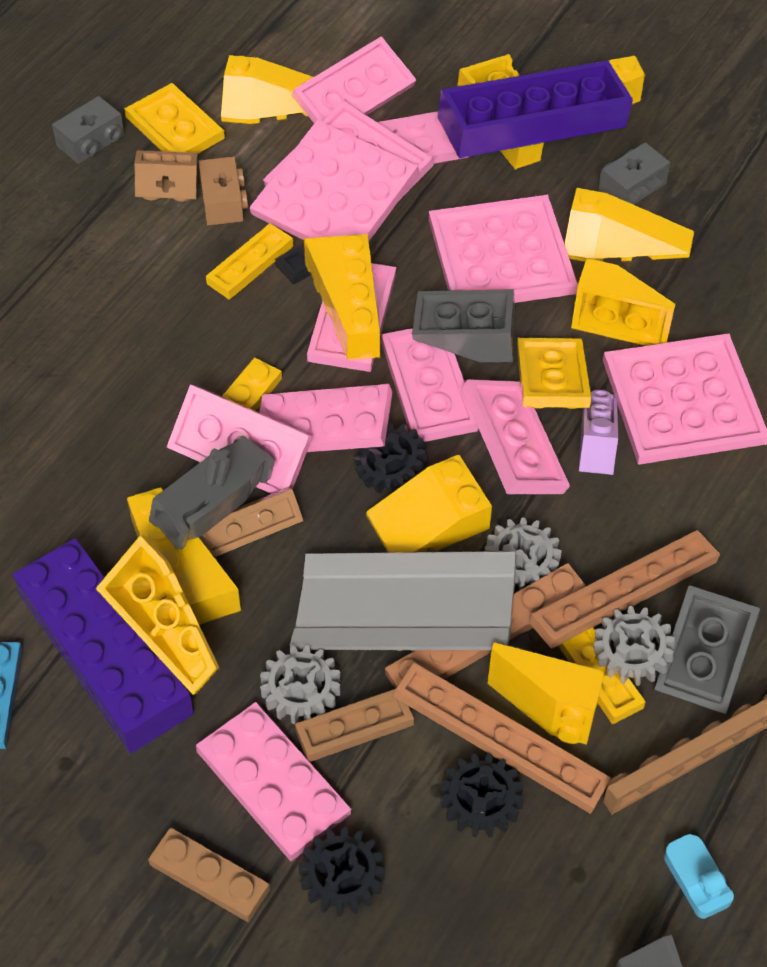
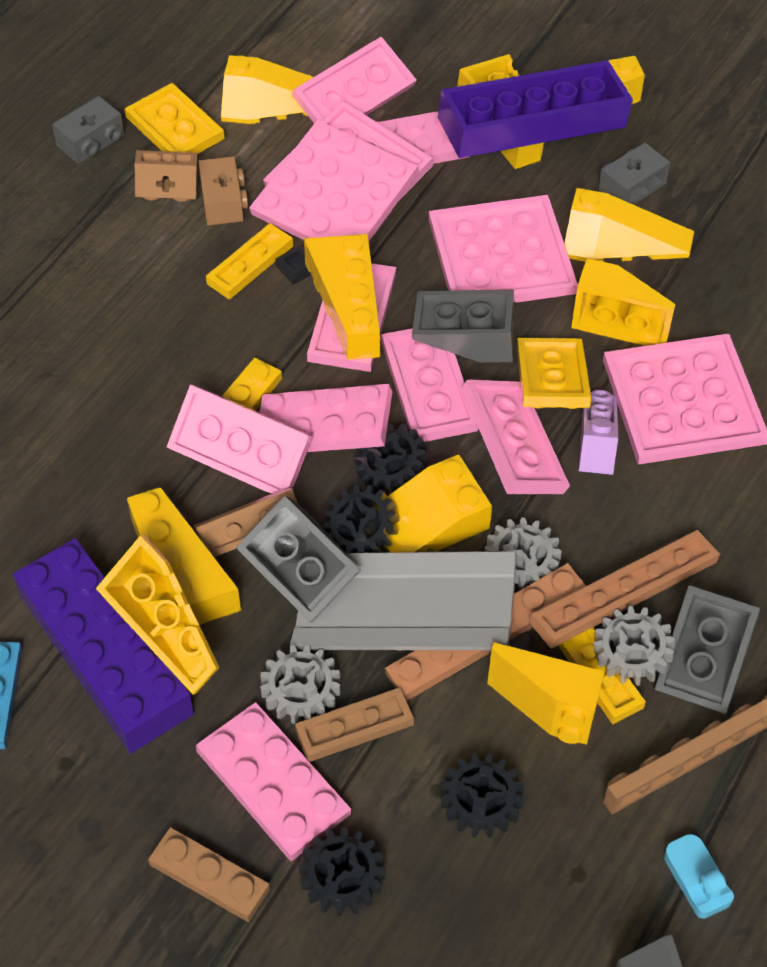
dark grey piece [149,435,275,549] -> none
nougat plate [393,662,611,814] -> none
none -> slope [236,496,361,623]
none -> black gear [322,485,400,553]

